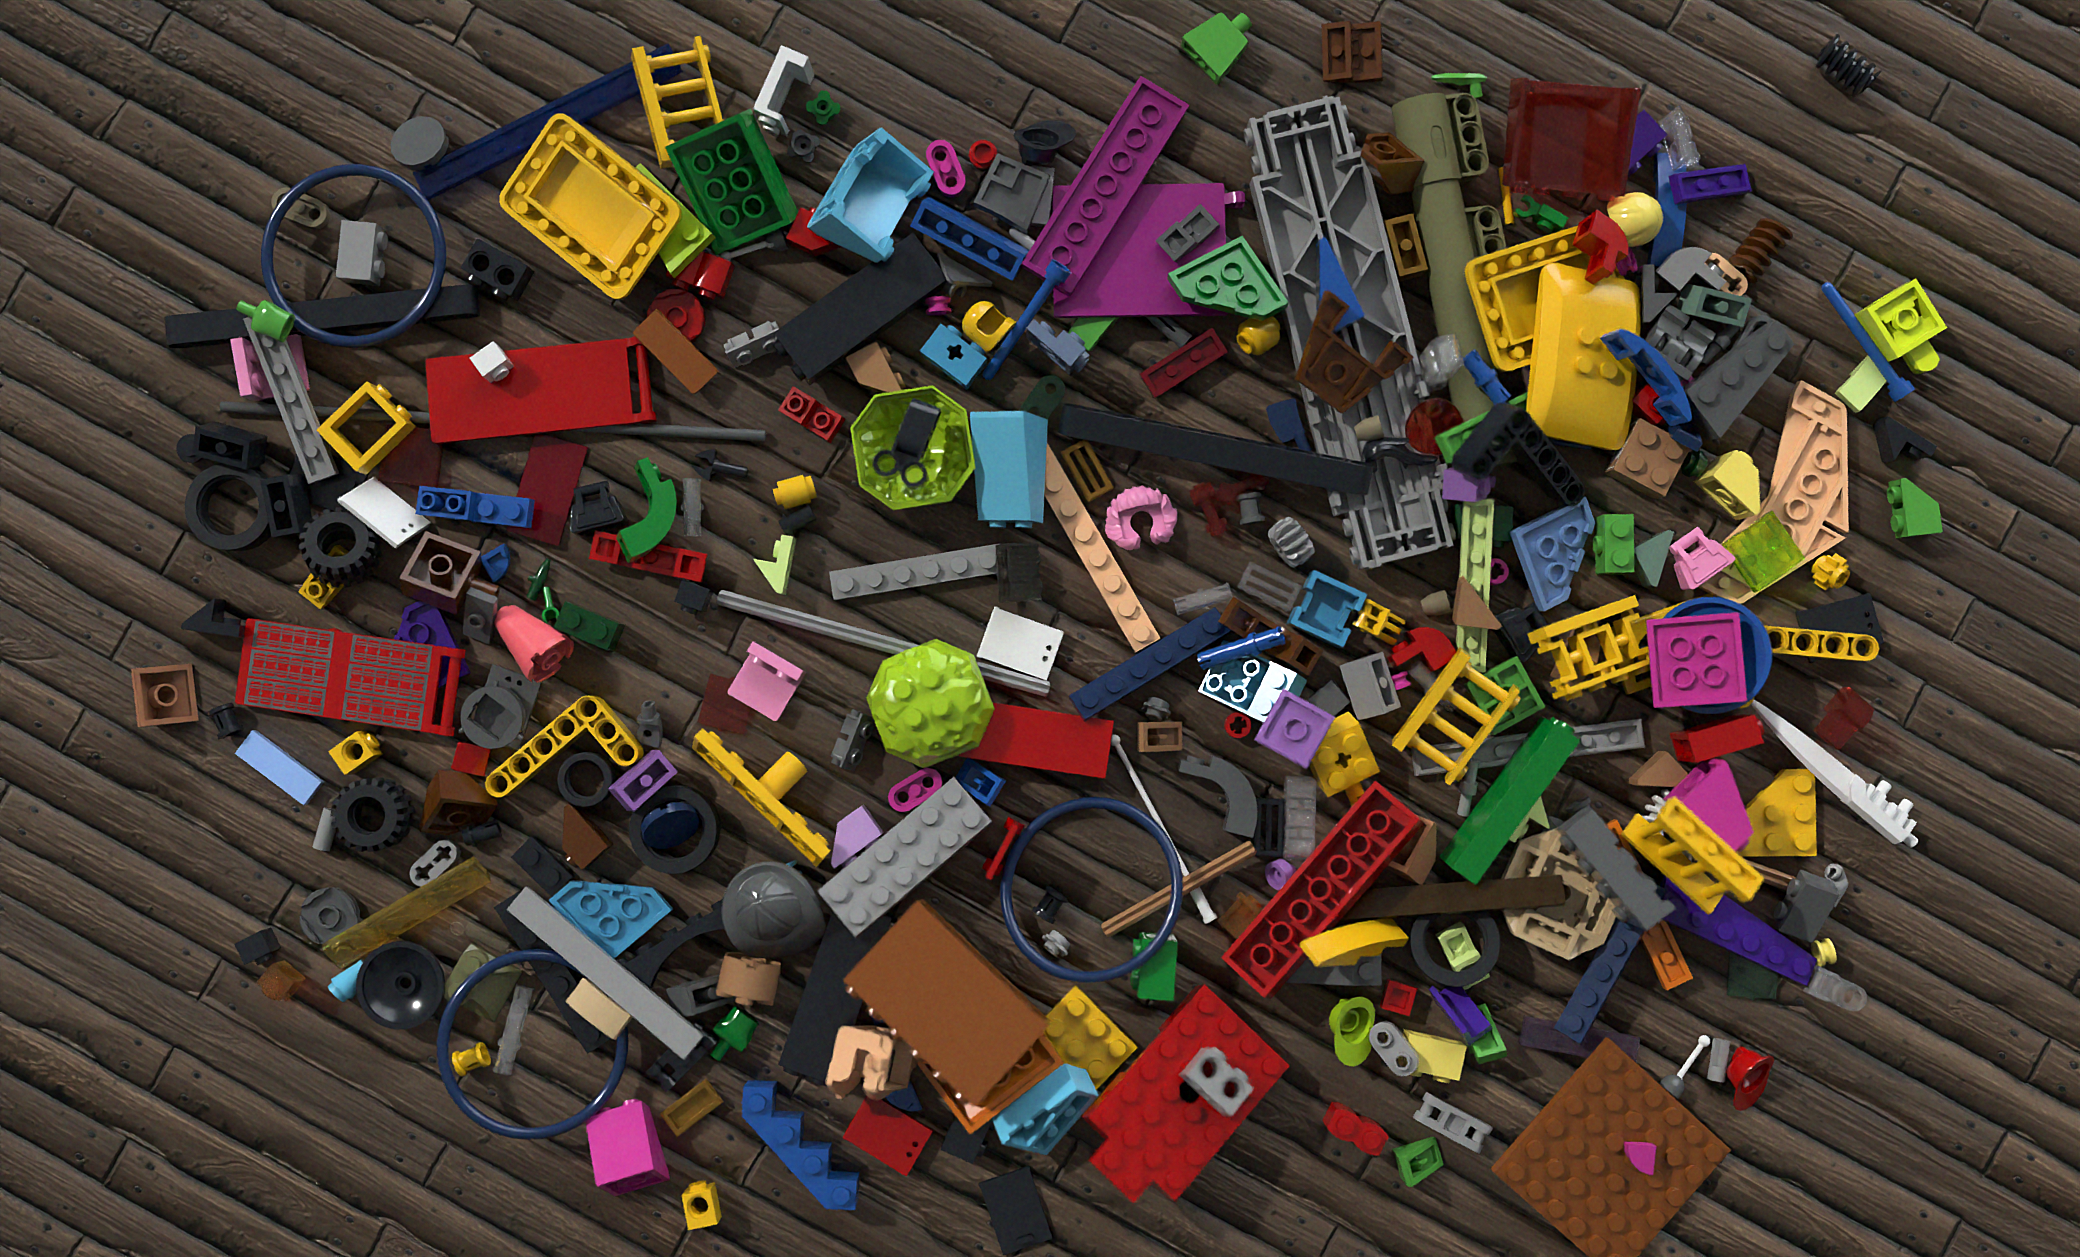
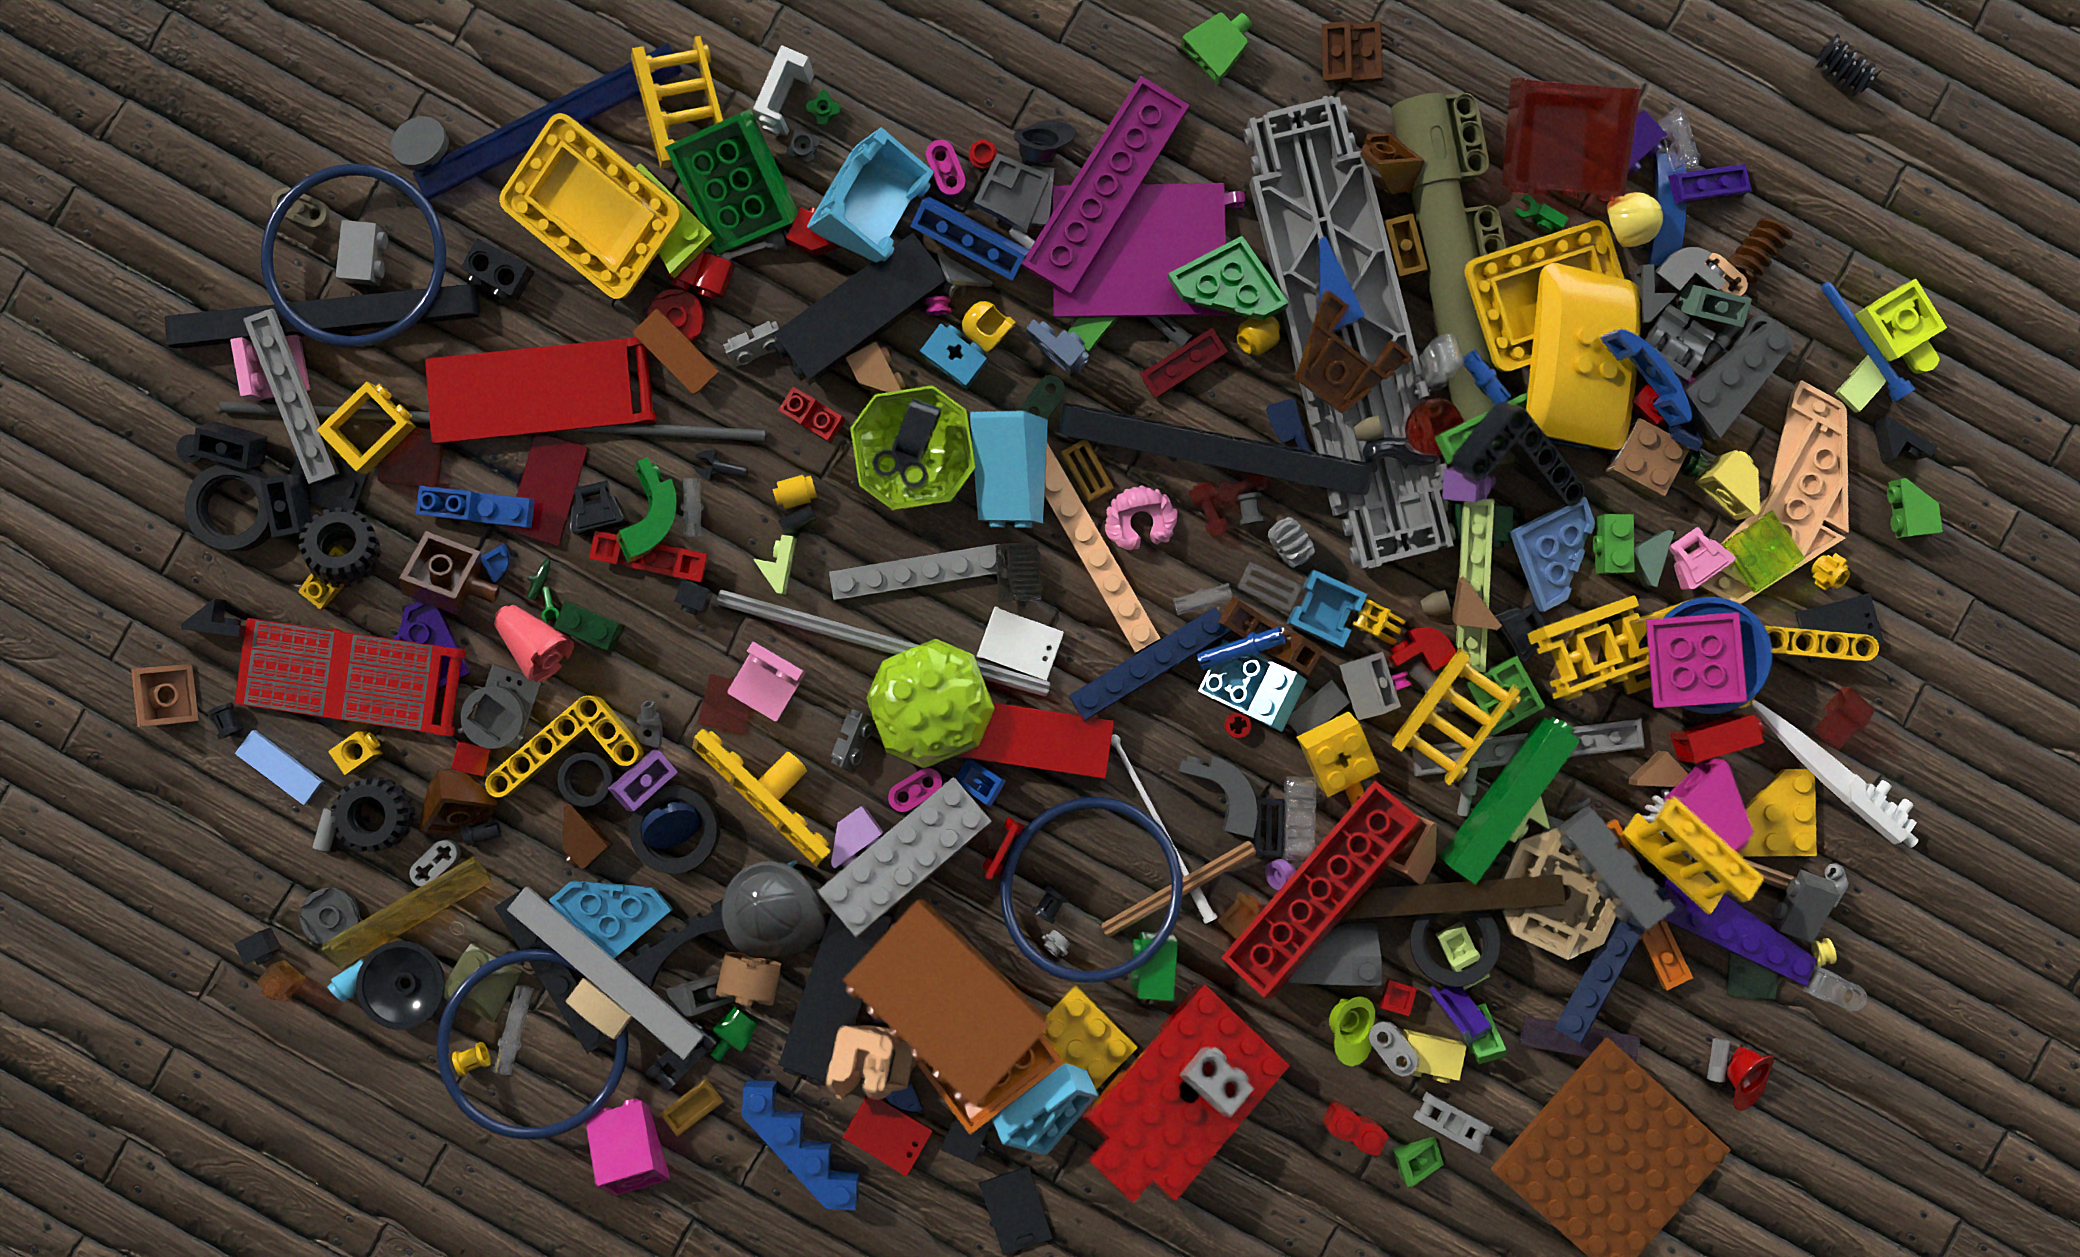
bright green piece [236,300,295,343] -> none
white container [337,477,431,548] -> none
dark grey plate [462,587,498,644] -> none
white plate [470,341,514,383] -> none
black plate [511,836,575,897] -> none
yellow brick [681,1180,722,1230] -> none
blue piece [983,259,1071,380] -> none
medium nougat slope [1137,722,1182,752] -> none
dark grey plate [1141,697,1171,722] -> none
dark grey slope [1155,204,1220,262] -> none
medium lavender tile [1254,689,1335,769] -> none
yellow slope [1299,918,1409,967] -> none
bright green bar [1431,73,1487,98] -> none
dark pink bush [1490,559,1509,585] -> none
yellow piece [1498,167,1514,225] -> none
red brick [1572,210,1629,285] -> none
dark pink bush [1616,247,1638,276] -> none
dark pink tile [1624,1141,1656,1175] -> none
hinge [1659,1035,1710,1100] -> none

